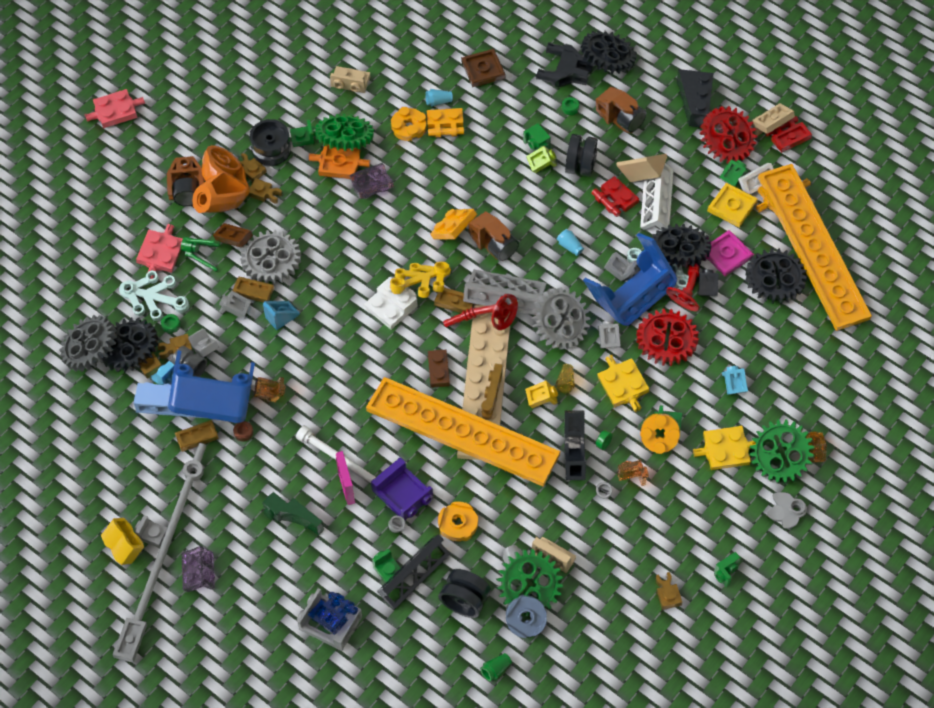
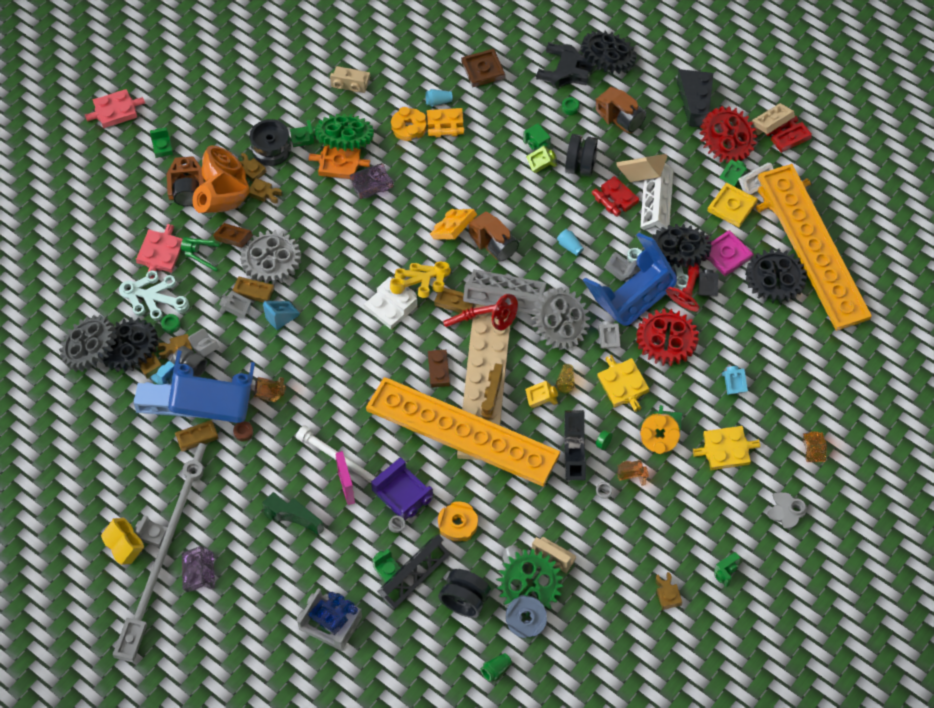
green gear [750,419,815,484] -> none
none -> green bracket [150,127,173,158]

